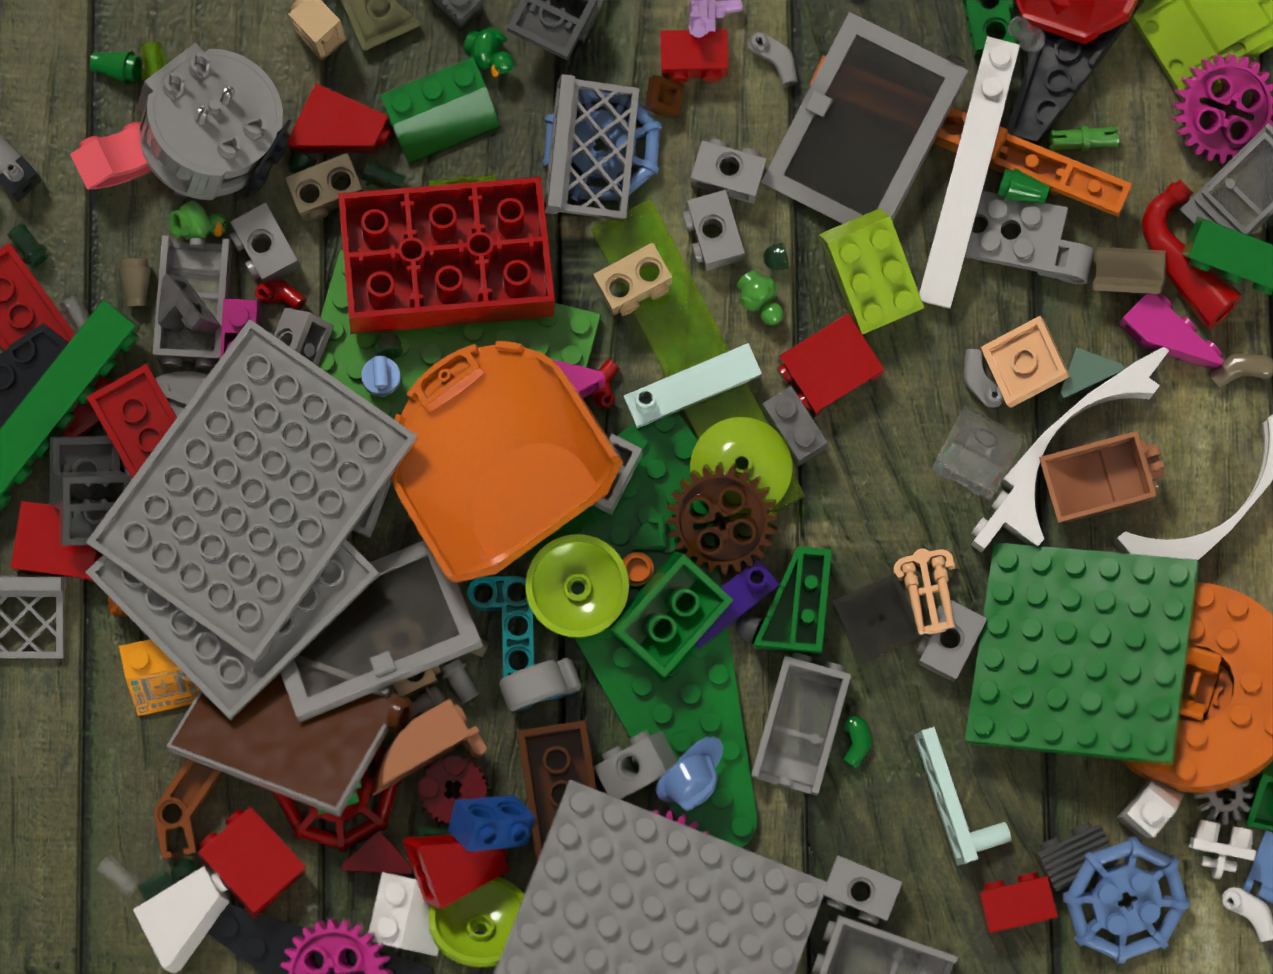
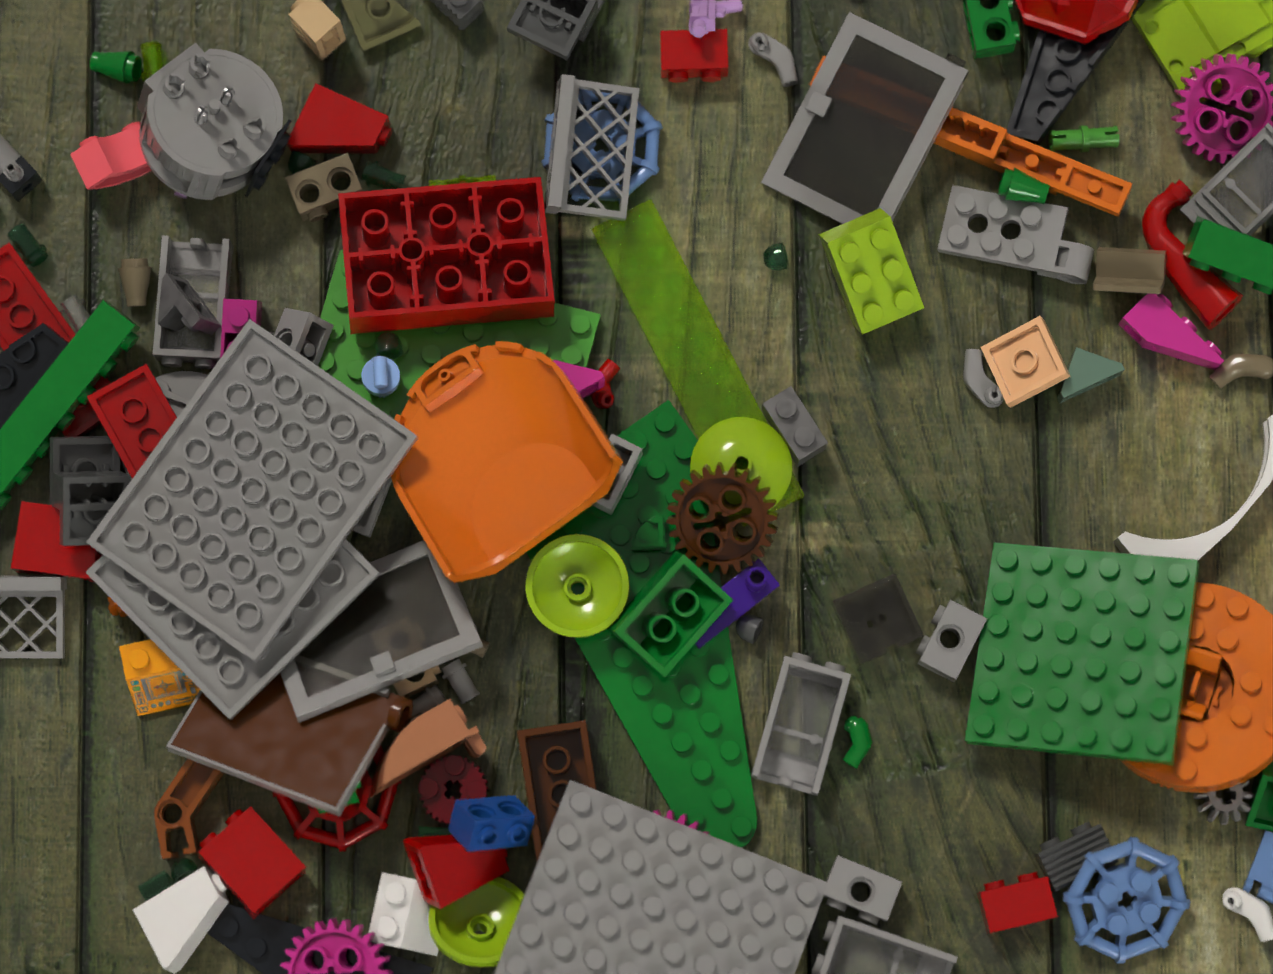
clear pin [96,854,141,898] -> none
bright green animal [169,200,229,241] -> none
light grey brick [230,202,301,283] -> none
red arm [255,280,307,310] -> none
dark red slope [342,830,414,875] -> none
green slope [380,57,501,165] -> none
green animal [464,27,514,77] -> none
teal beam [467,576,535,712] -> none
light grey animal [499,658,582,712] -> none
tan brick [593,242,672,316] -> none
light grey brick [594,730,678,800] -> none
light aqua piece [623,343,762,429] -> none
orange plate [623,552,654,587] -> none
reddish brown plate [644,75,684,119] -> none
medium blue piece [656,737,723,811] -> none
light grey brick [682,190,745,271] -> none
light grey brick [690,139,767,204] -> none
bright green animal [737,270,784,326] -> none
green wedge [752,546,832,656] -> none
red panel [777,313,885,418] -> none
light nougat piece [894,548,956,635] -> none
light aqua piece [914,727,1011,866] -> none
white slope [919,36,1020,309] -> none
clear slope [931,406,1024,501] -> none
white slope [971,347,1169,553] -> none
clear pin [1008,16,1045,52] -> none
nougat piece [1039,431,1165,523] -> none
white slope [1116,780,1185,841] -> none
white hips [1188,820,1256,880] -> none

